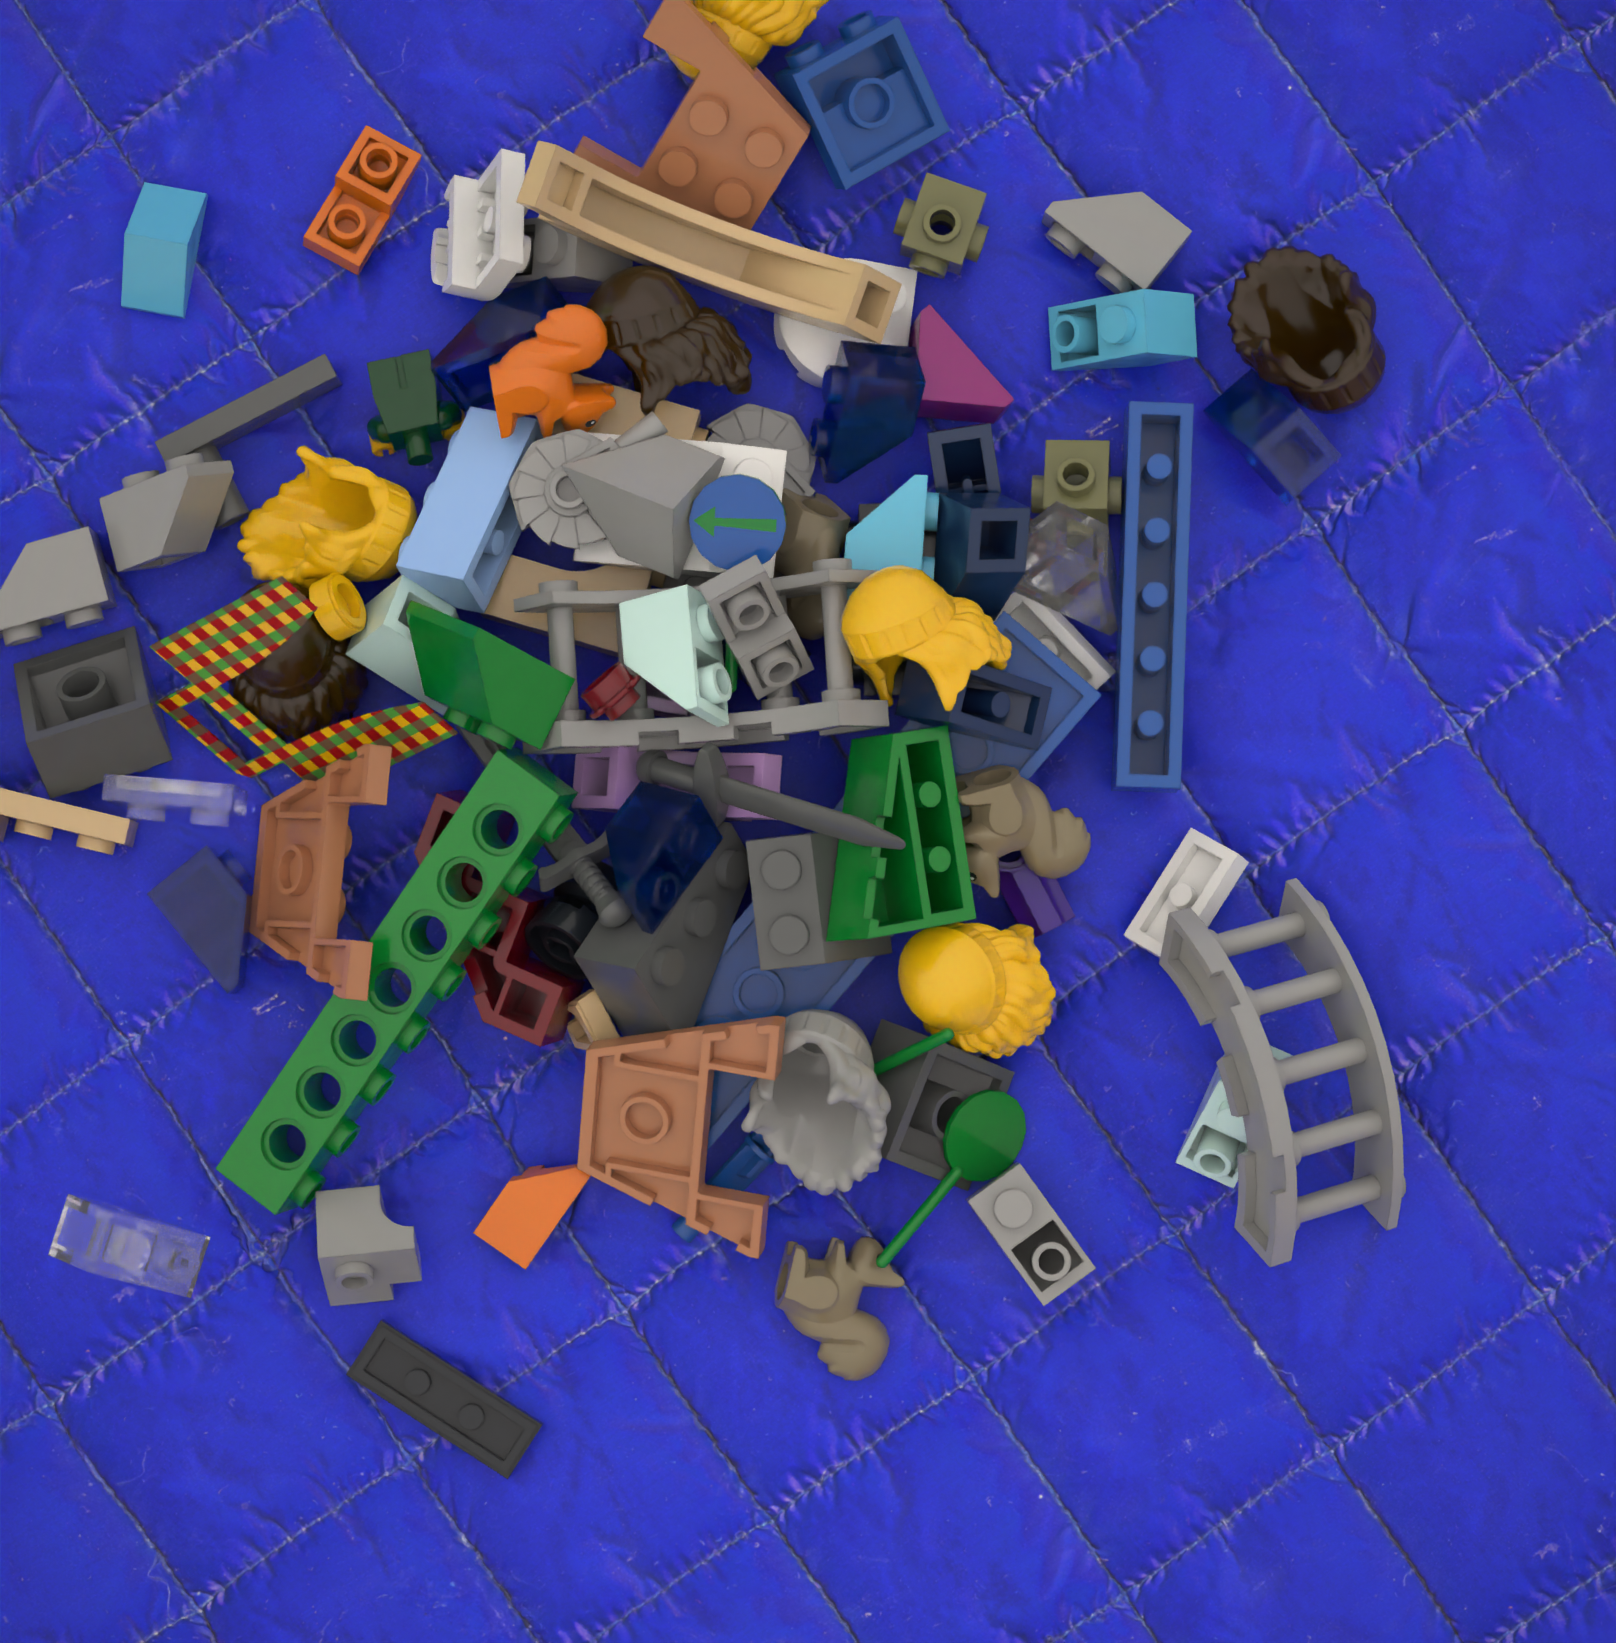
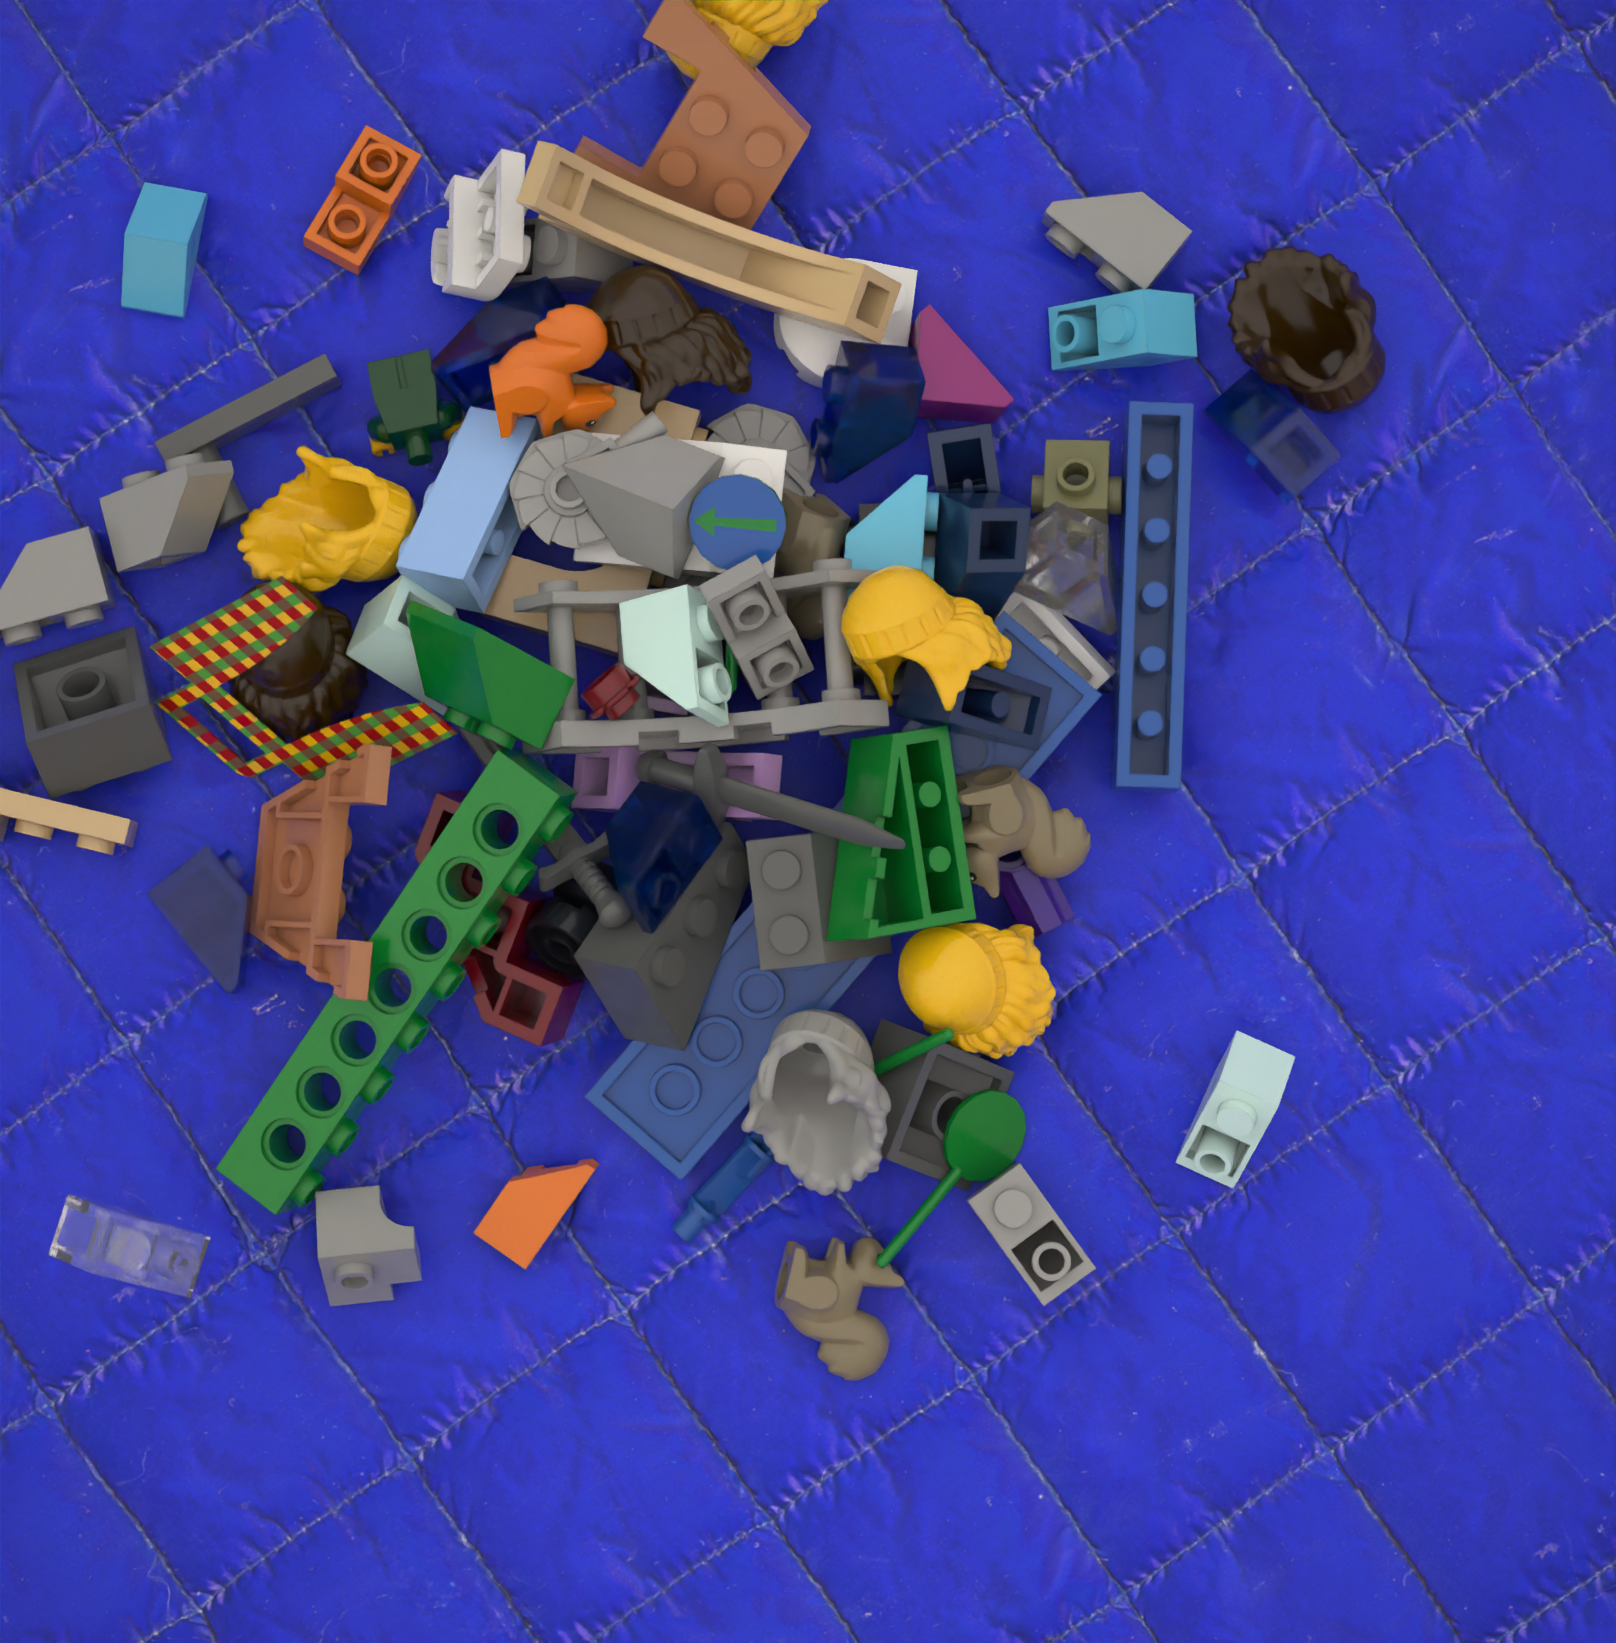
clear plate [102,774,248,827] -> none
yellow tile [309,573,367,641] -> none
black tile [346,1319,543,1479] -> none
tan tile [567,989,620,1050] -> none
nougat wing [577,1016,786,1259] -> none
blue plate [774,10,950,190] -> none
olive brick [893,172,989,279] -> none
white plate [1123,828,1249,958] -> none
light grey fence [1159,878,1406,1267] -> none

